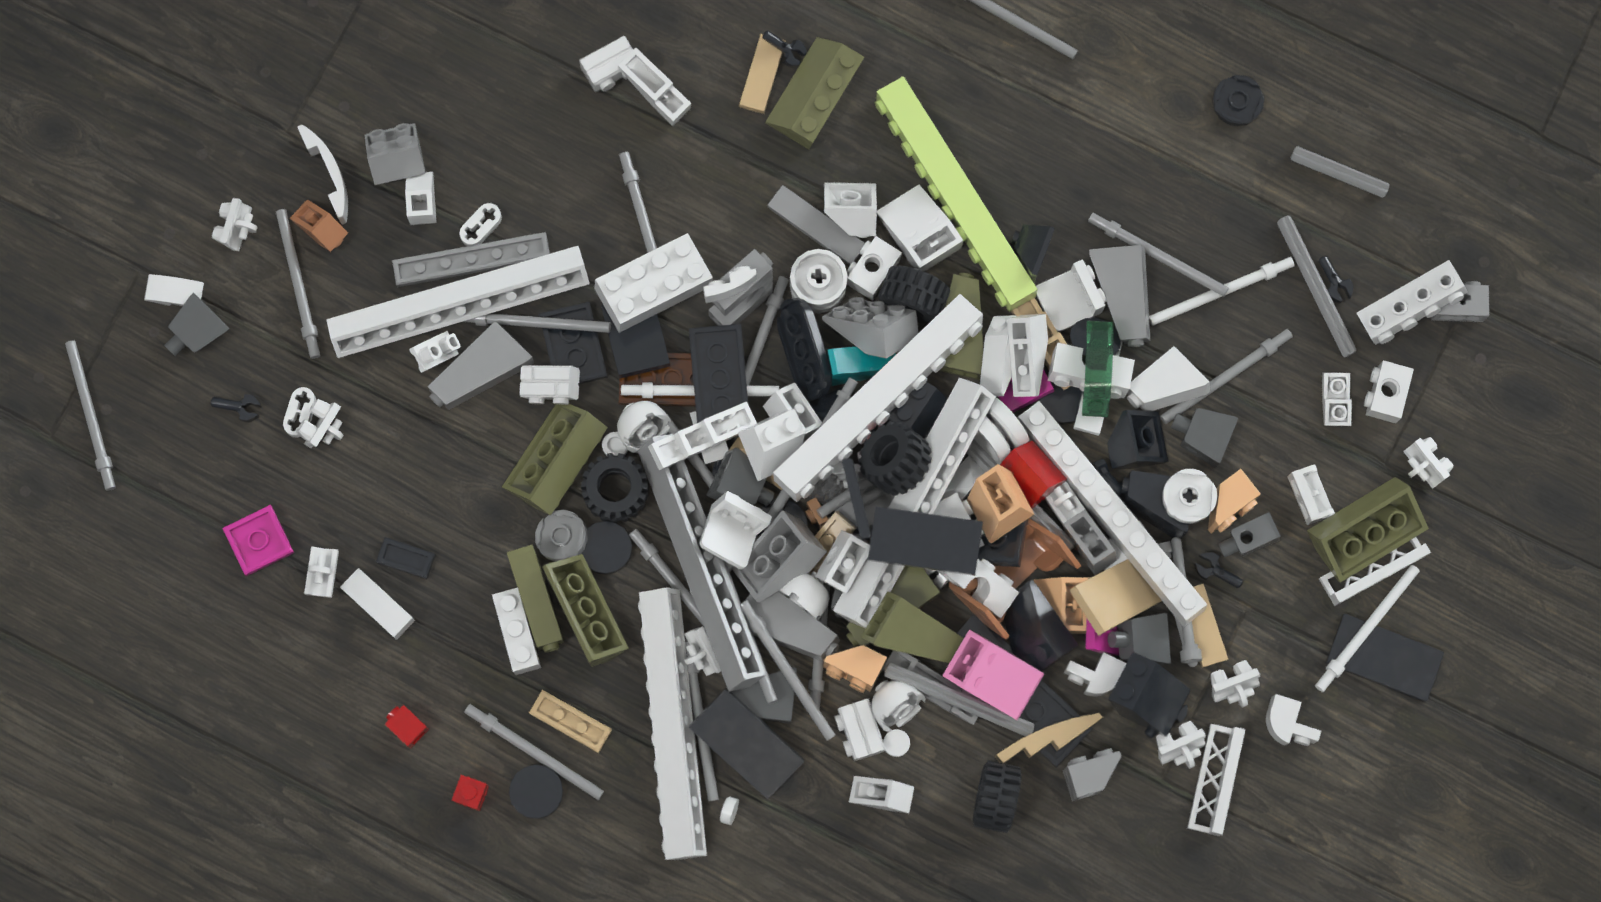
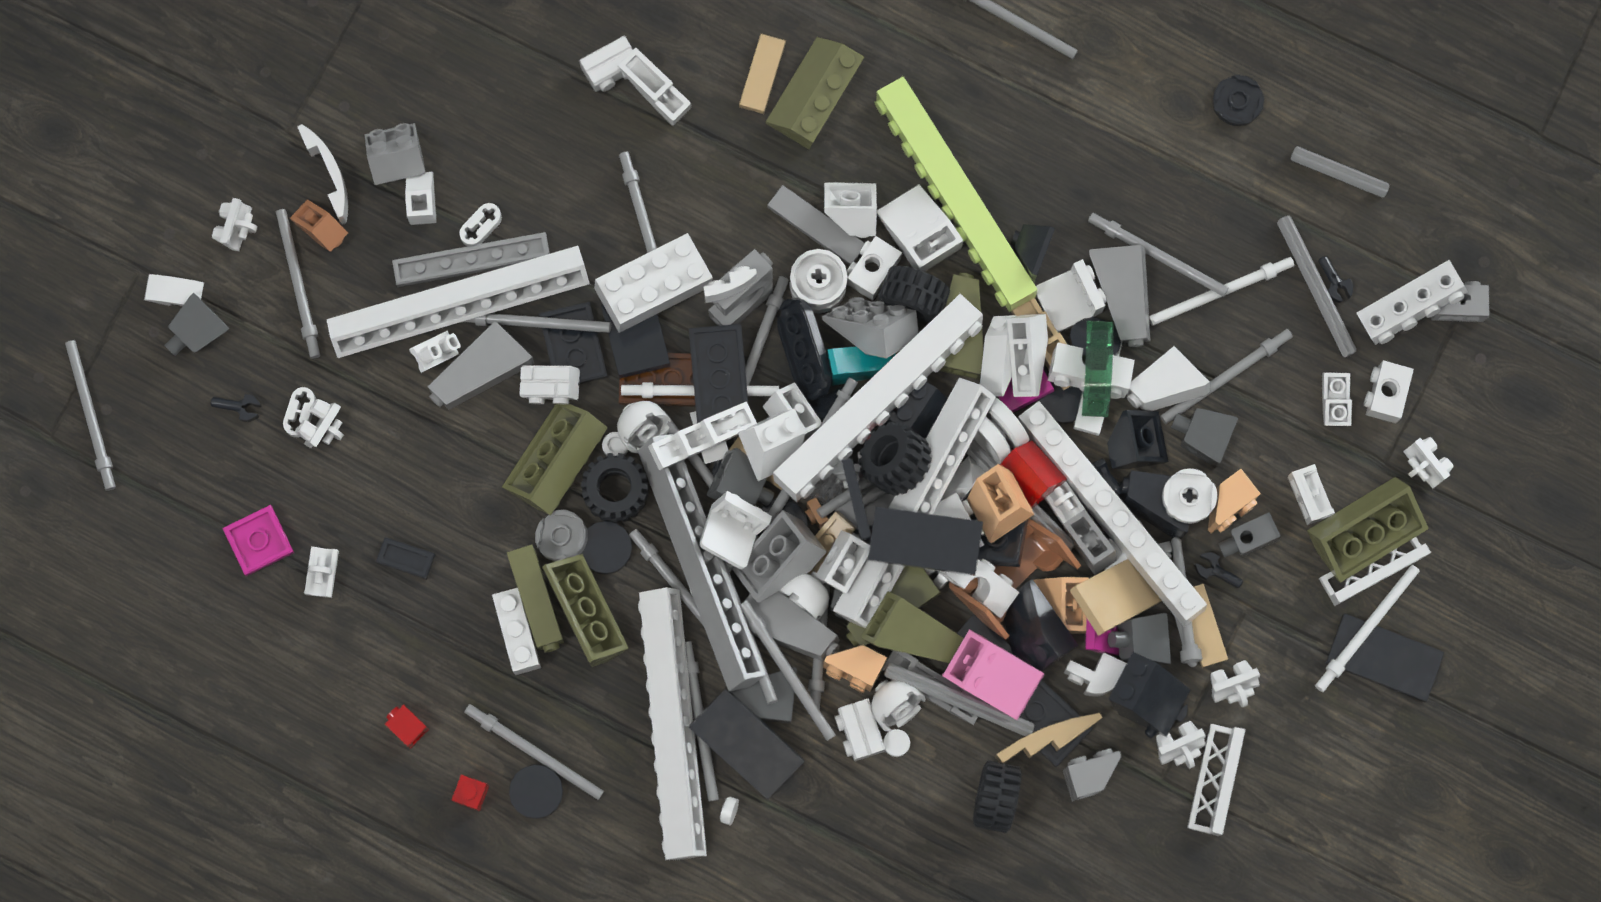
white slope [340,568,415,640] -> none
tan tile [529,690,612,753] -> none
white hips [684,627,721,676] -> none
black bar [762,30,807,66] -> none
white slope [849,776,914,813] -> none
white brick [1266,694,1321,746] -> none

